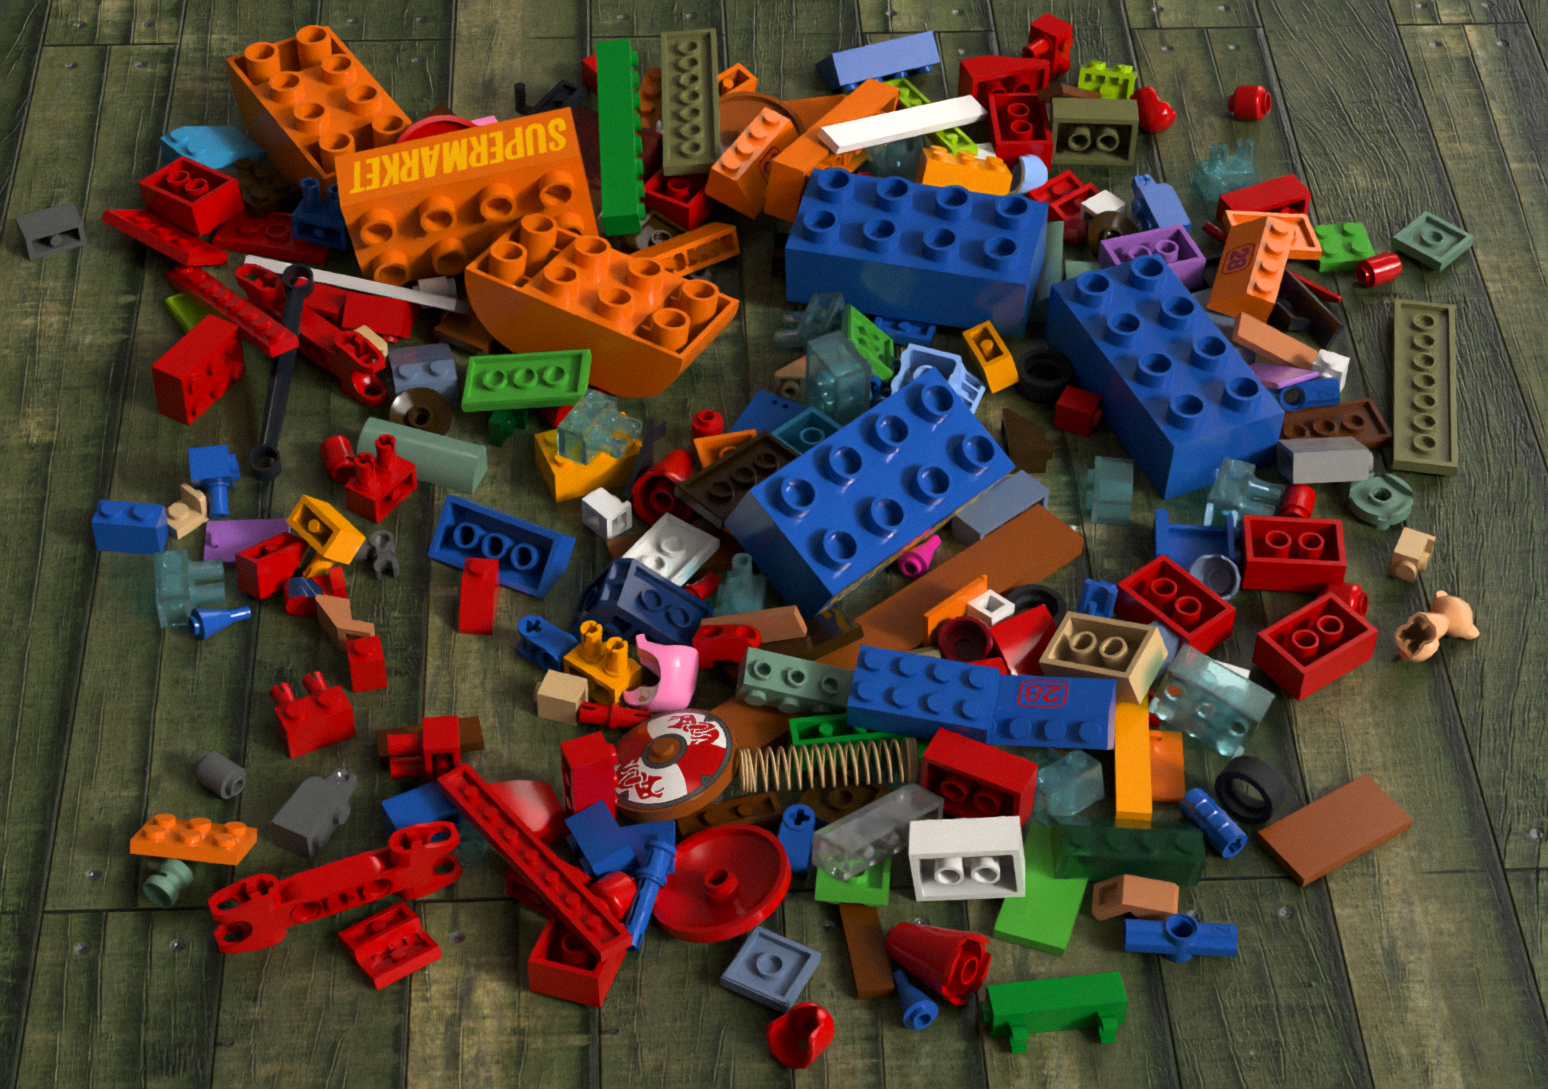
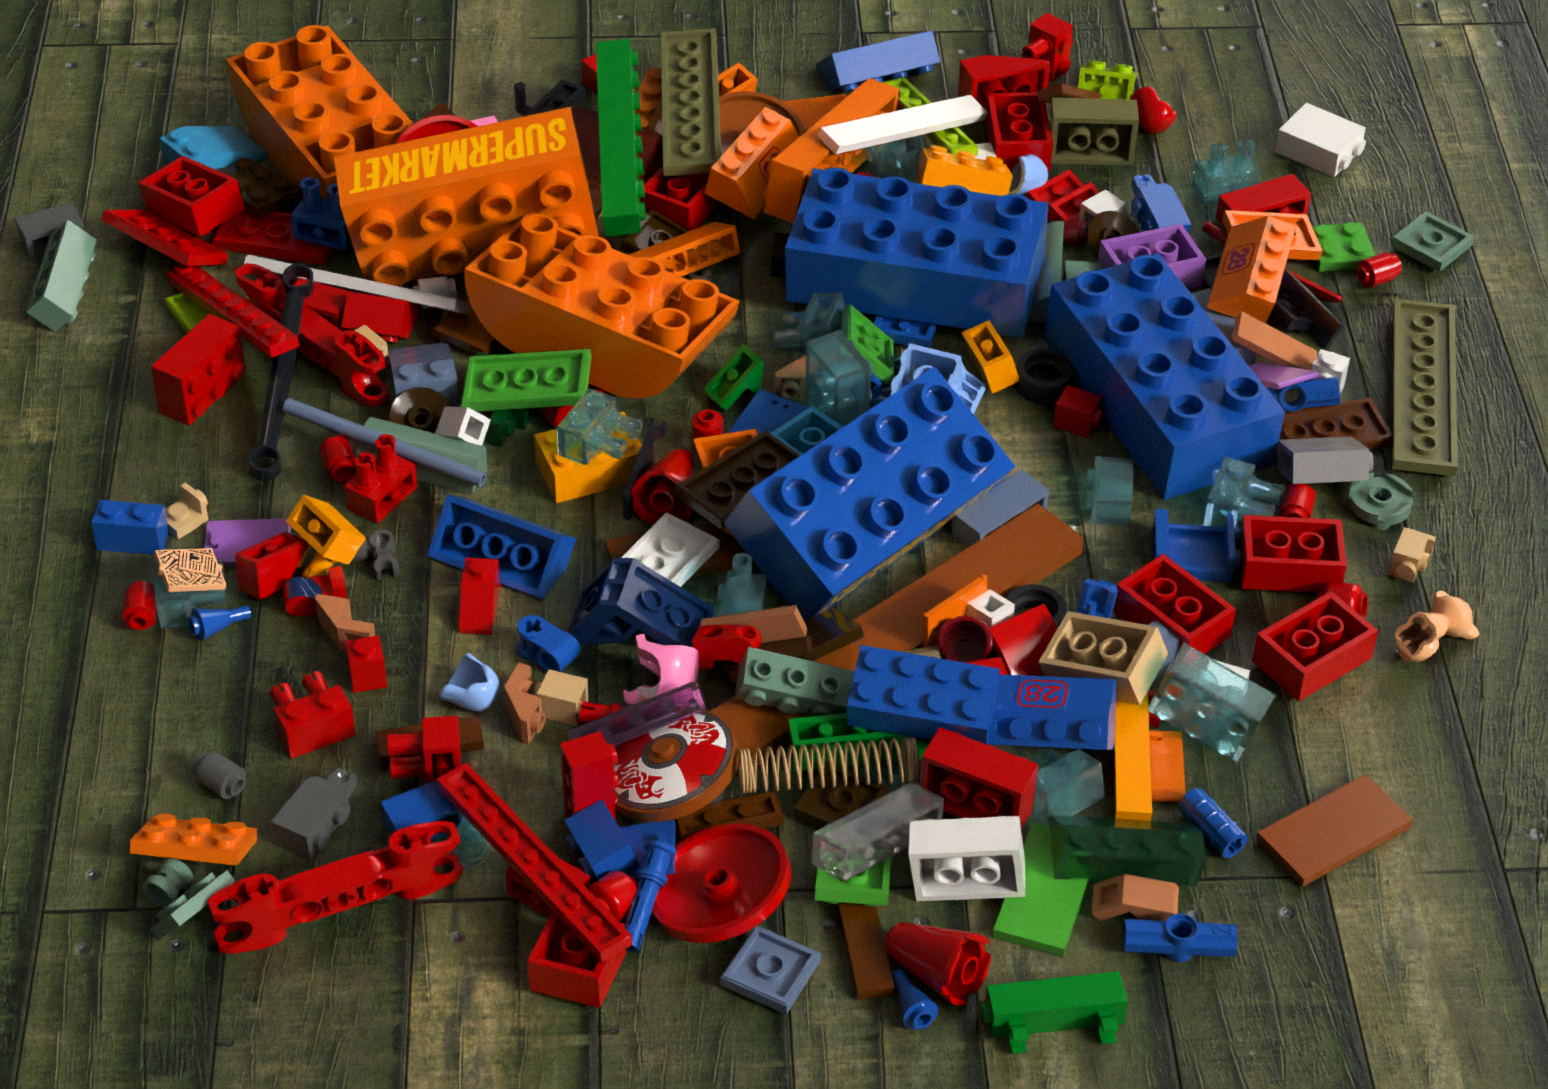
blue brick [188,445,240,519] -> none
red slope [338,901,442,991] -> none
red slope [488,780,571,845] -> none
light orange brick [563,620,642,707] -> none
white brick [581,487,632,540] -> none
red pin [683,572,722,601] -> none
red hair [765,1002,835,1070] -> none
blue piece [777,804,815,875] -> none
dark pink cone [898,534,941,580] -> none
dark brown slope [1000,408,1053,474] -> none
sand blue hair [1188,554,1241,602] -> none
black tyre [1214,755,1286,825] -> none
red head [1228,85,1271,121] -> none
none -> brick [26,220,96,332]
none -> red brick [122,581,158,630]
none -> sand green plate [149,870,236,940]
none -> light nougat piece [154,548,226,592]
none -> sand blue piece [283,398,486,488]
none -> white brick [435,407,491,446]
none -> light blue hair [438,653,500,712]
none -> nougat slope [504,663,546,744]
none -> clear purple slope [567,680,706,746]
none -> green slope [703,343,764,411]
none -> white brick [1275,103,1366,177]

